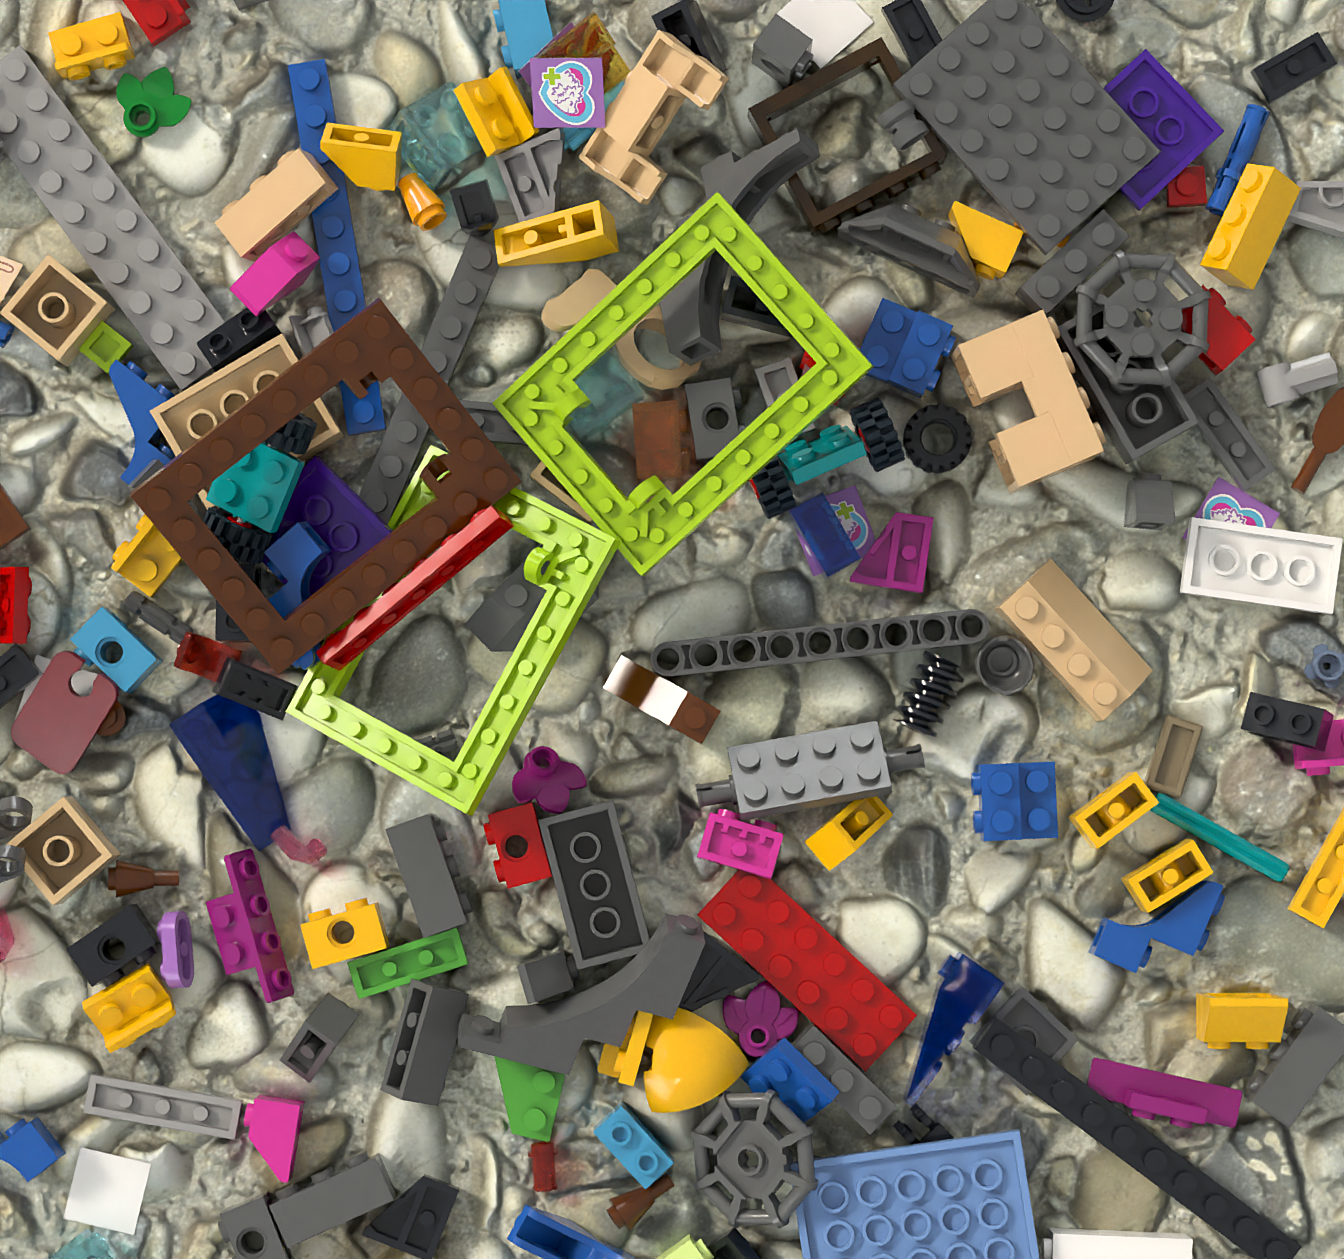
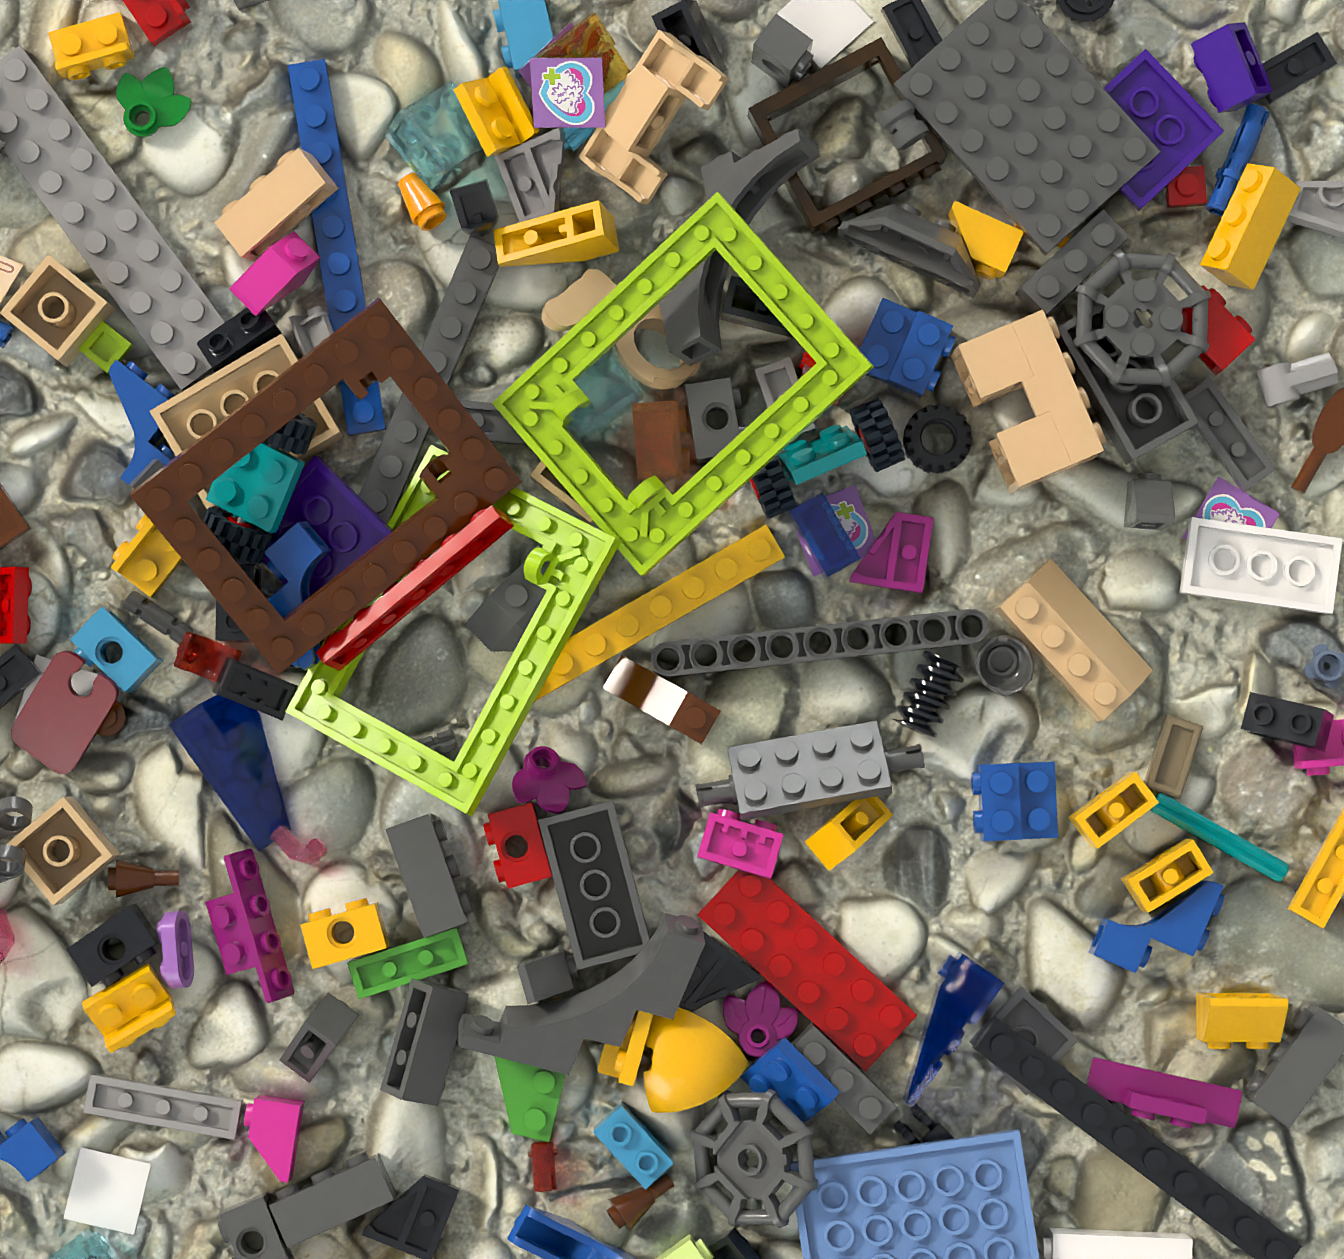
yellow slope [320,122,402,191] -> none
none -> yellow plate [534,525,785,702]
none -> dark purple brick [1191,22,1273,113]

